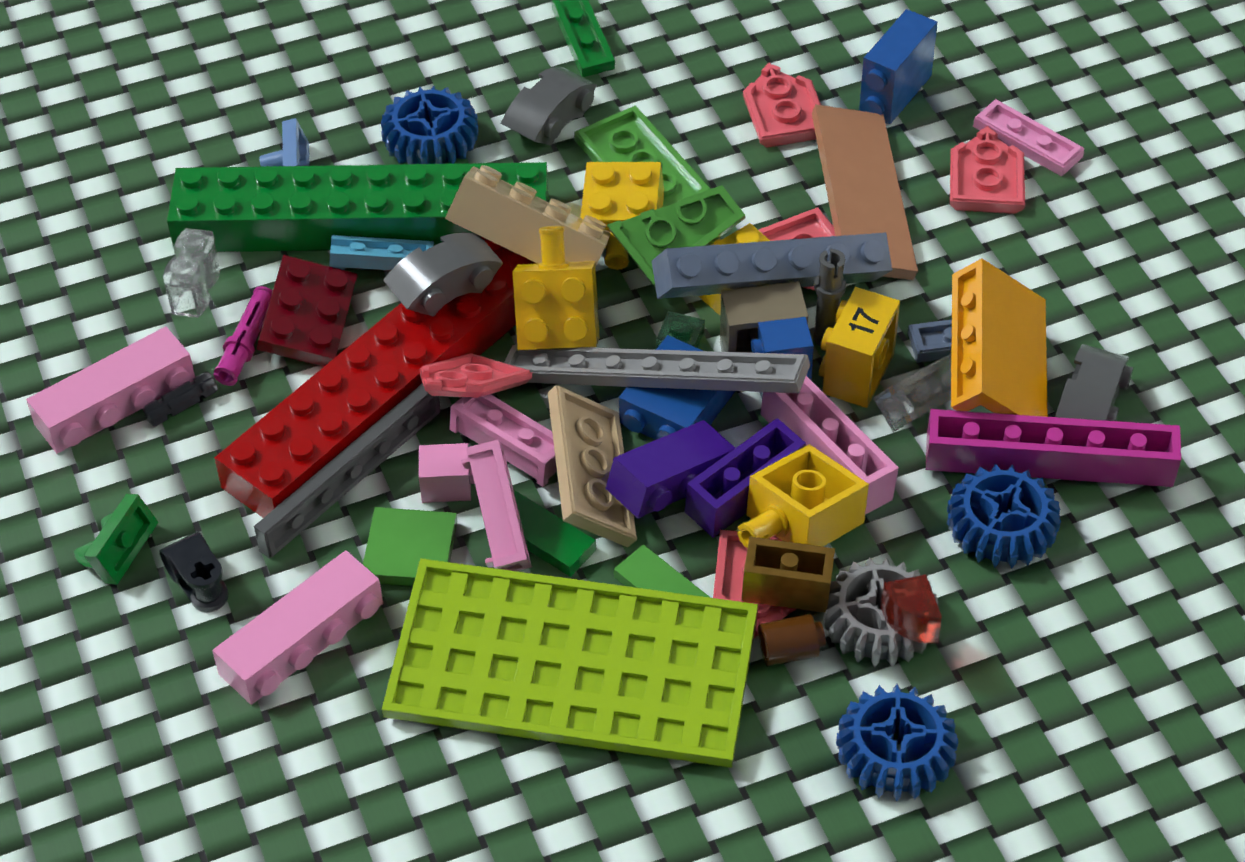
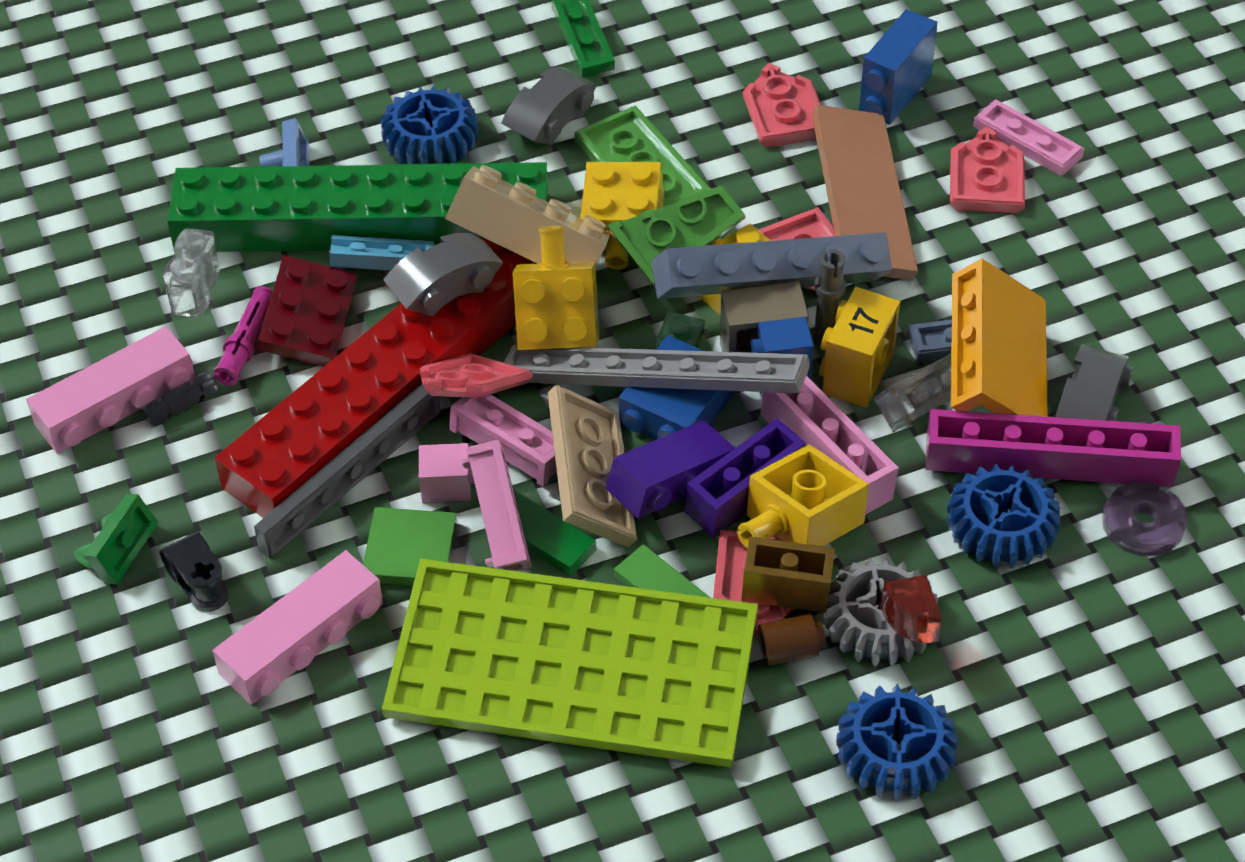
none -> clear purple tile [1102,482,1188,556]

